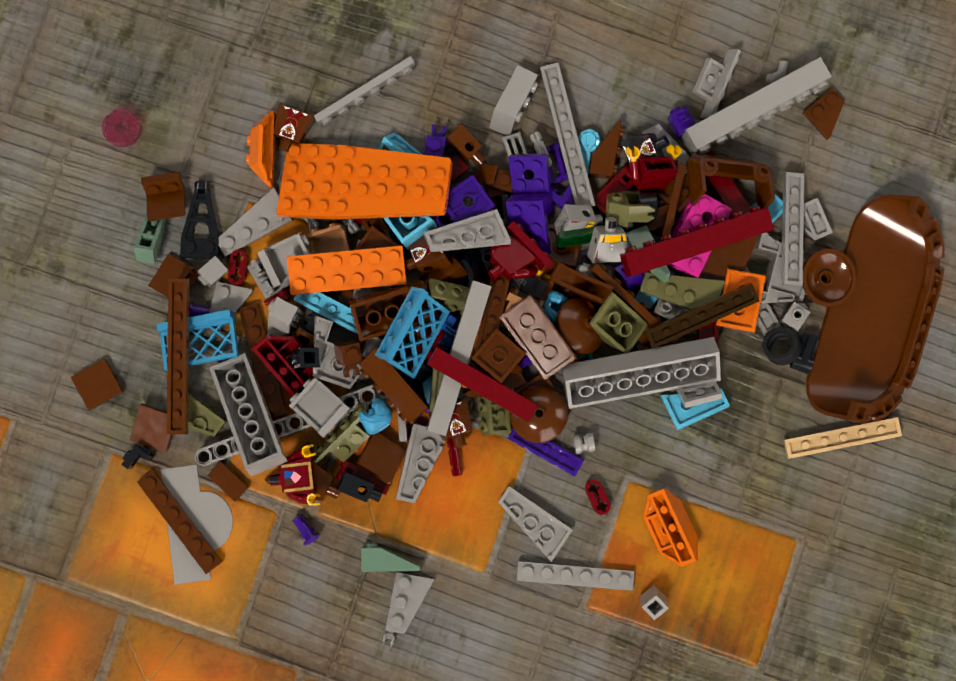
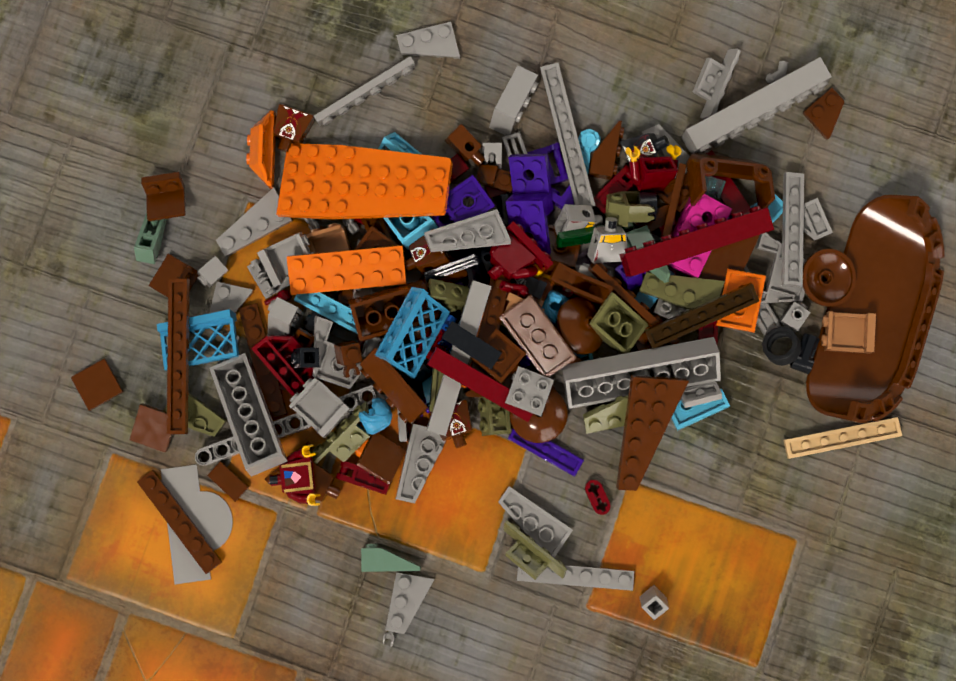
clear pink plate [102,109,141,147] -> none
black bracket [122,445,154,469] -> none
black plate [180,181,220,259] -> none
dark purple pin [189,302,210,317] -> none
dark red beam [228,250,248,286] -> none
dark purple pin [292,514,320,546] -> none
black torso [337,469,383,502] -> none
dark purple brick [424,124,447,157] -> none
dark red axle [447,439,462,477] -> none
light grey axle [530,132,552,167] -> none
light grey wheel [573,433,595,454] -> none
orange wedge [643,488,698,567] -> none
dark purple brick [667,106,696,139] -> none
none -> light grey wing [396,22,460,59]
none -> axle [423,253,479,282]
none -> black tile [442,321,502,369]
none -> light grey hinge [482,143,502,169]
none -> dark red arm [499,281,528,298]
none -> olive bracket [503,520,567,580]
none -> light grey hinge [505,366,554,416]
none -> olive wing [583,394,629,434]
none -> reddish brown wing [616,375,689,491]
none -> clear light blue tile [704,176,726,199]
none -> medium nougat panel [821,311,876,354]

